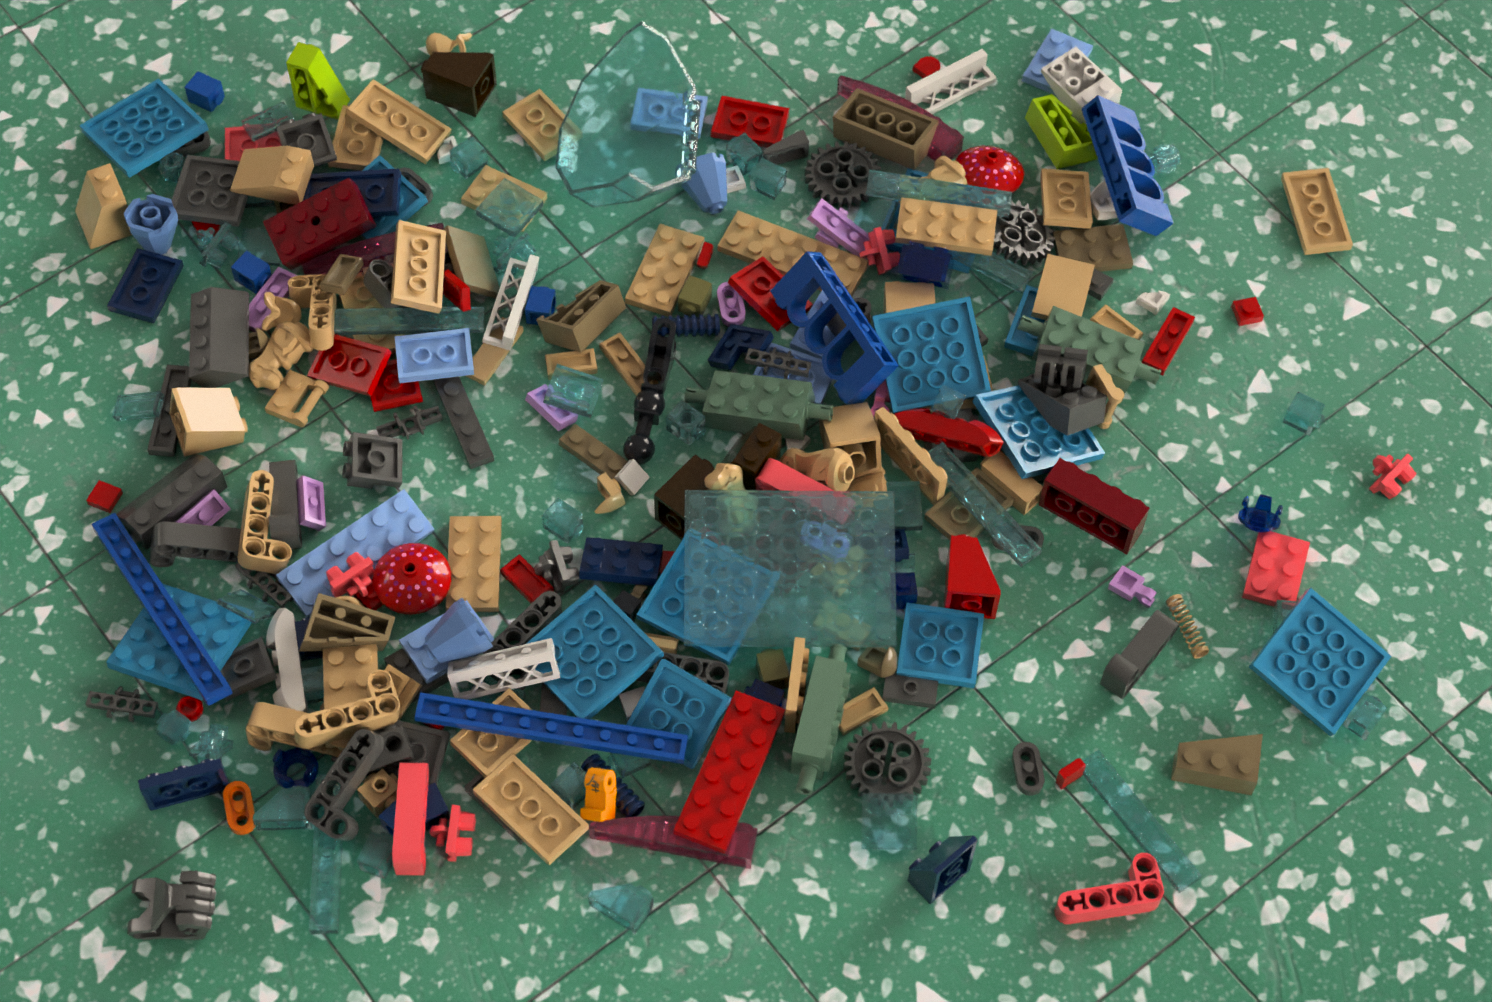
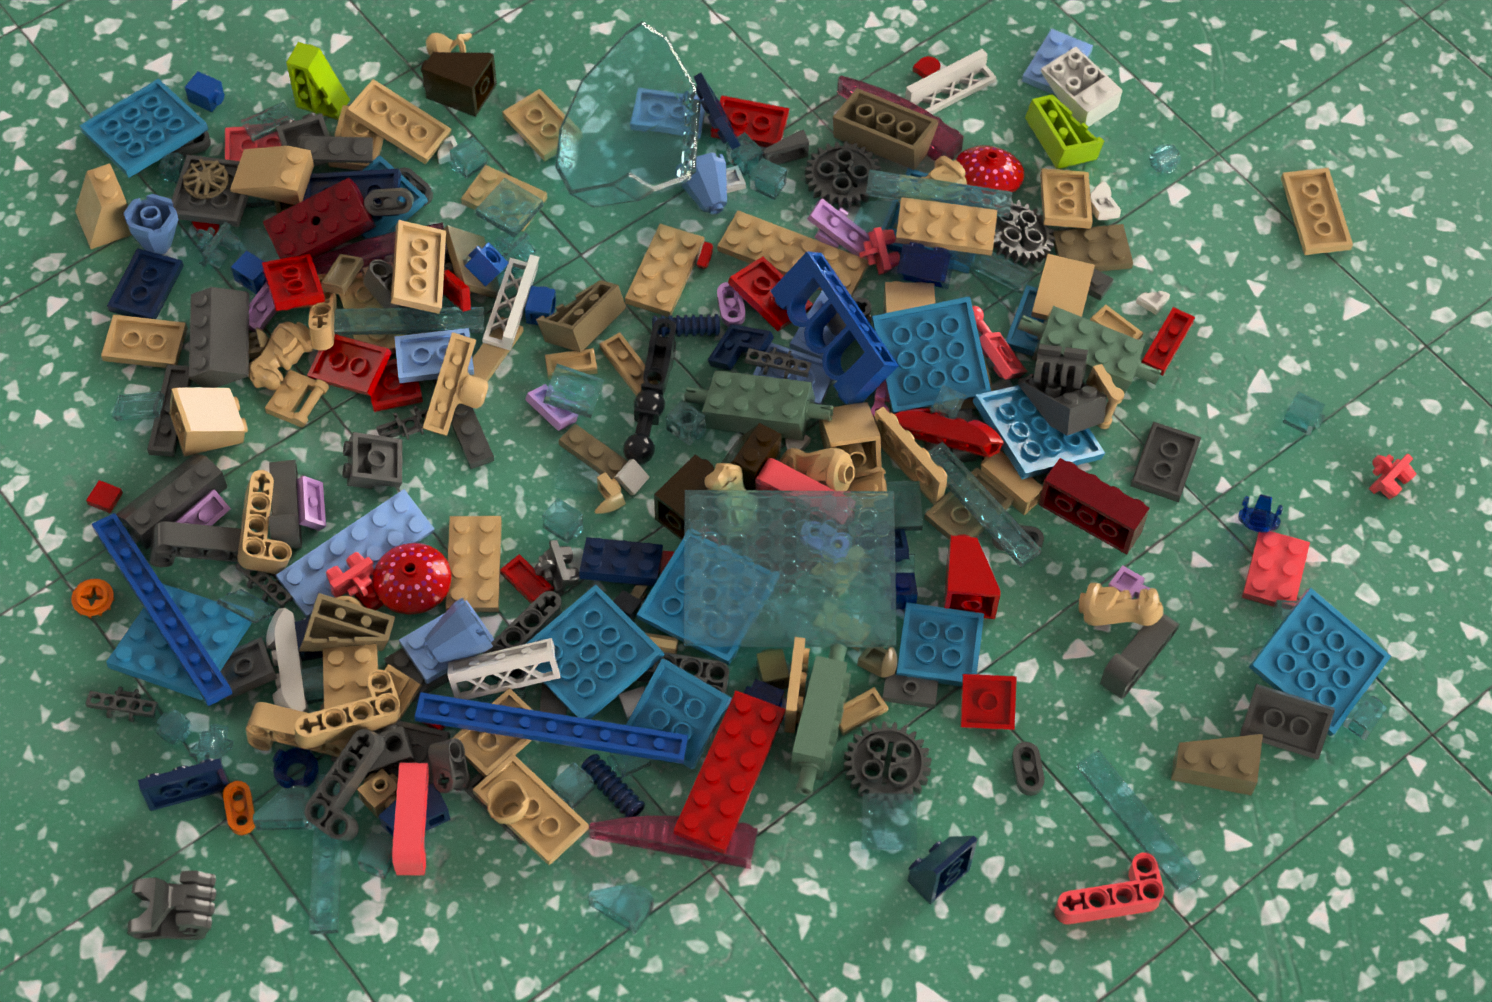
red plate [176,696,204,722] -> none
tan piece [262,292,302,331] -> none
coral hips [429,805,476,862] -> none
light orange leg [580,767,617,822] -> none
olive brick [678,275,712,317] -> none
red tile [1055,758,1086,790] -> none
blue fence [1081,95,1174,236] -> none
tan piece [1166,594,1209,659] -> none
red plate [1231,297,1264,326] -> none
none -> orange gear [71,579,115,619]
none -> tan plate [101,315,187,368]
none -> dark tan wheel [183,159,229,199]
none -> red plate [262,254,325,311]
none -> dark grey plate [300,136,373,163]
none -> dark grey plate [364,188,414,216]
none -> tan plate [422,332,488,436]
none -> dark grey piece [428,738,470,793]
none -> blue brick [465,242,509,287]
none -> tan hair [486,779,529,824]
none -> dark blue plate [693,72,741,150]
none -> red plate [960,674,1017,730]
none -> coral plate [972,306,1027,380]
none -> tan animal [1079,583,1163,626]
none -> dark grey tile [1131,422,1201,502]
none -> dark grey plate [1240,684,1335,760]

